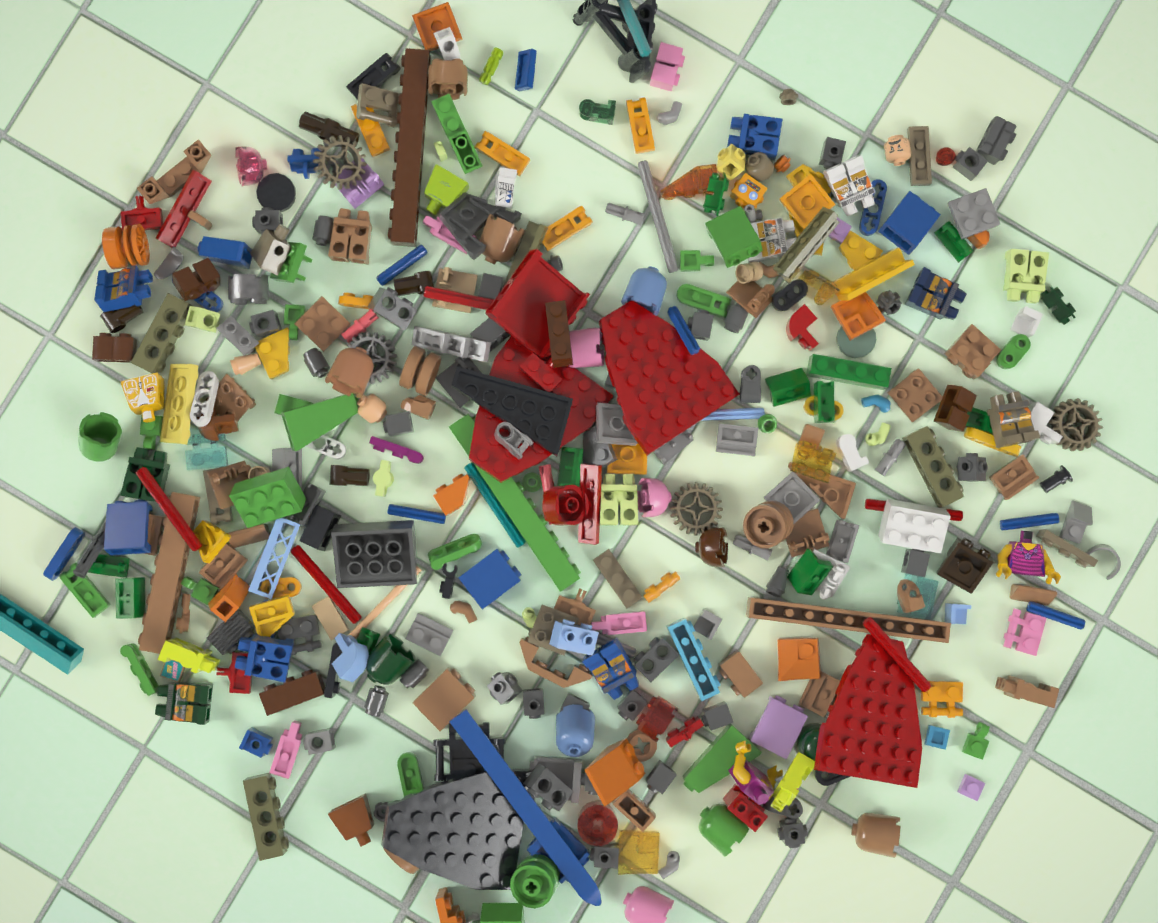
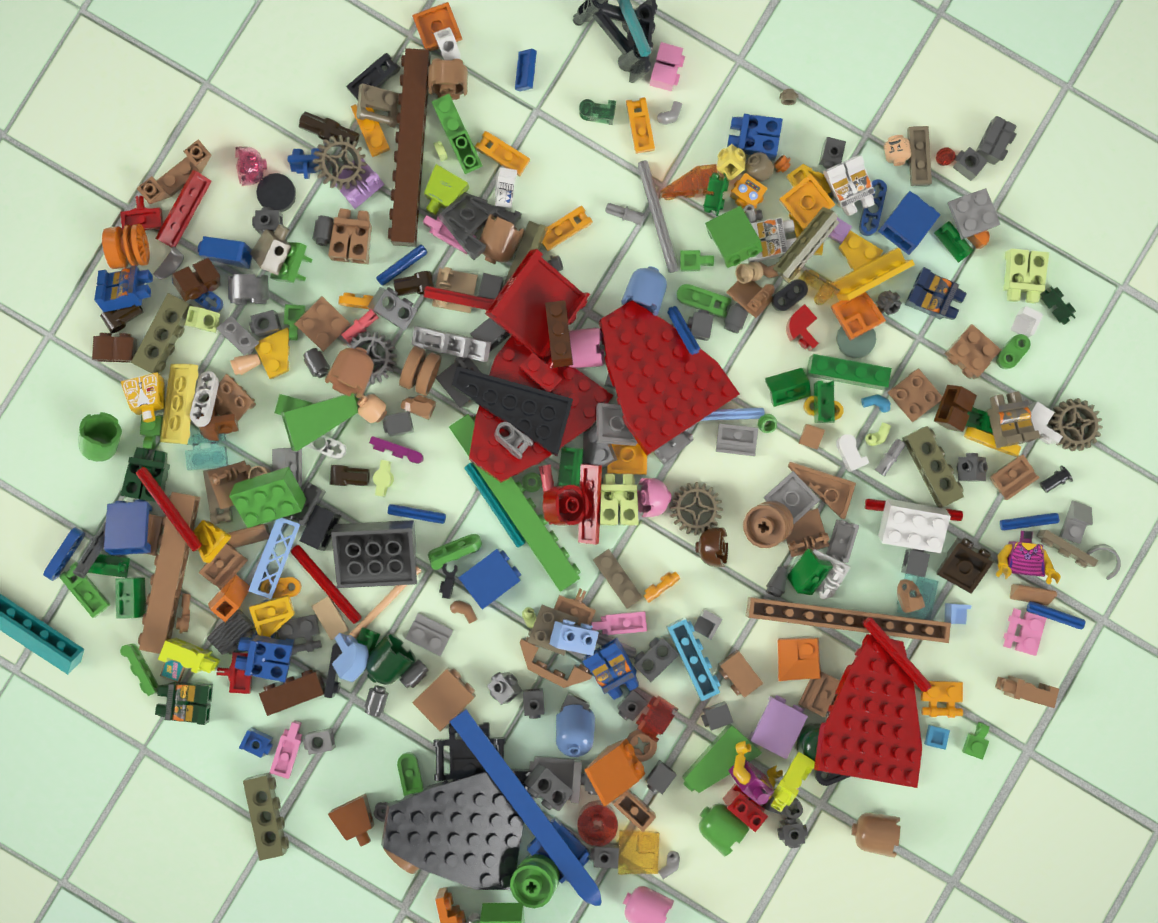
bright green plate [181,576,219,605] -> none
medium nougat tile [188,210,213,231] -> none
orange slope [433,474,470,516] -> none
lime axle [479,47,503,85] -> none
red plate [665,716,704,748] -> none
light grey axle [733,534,773,561] -> none
dark grey piece [739,365,761,403] -> none
clear yellow hinge [790,440,837,483] -> none
lavender plate [957,774,986,802] -> none

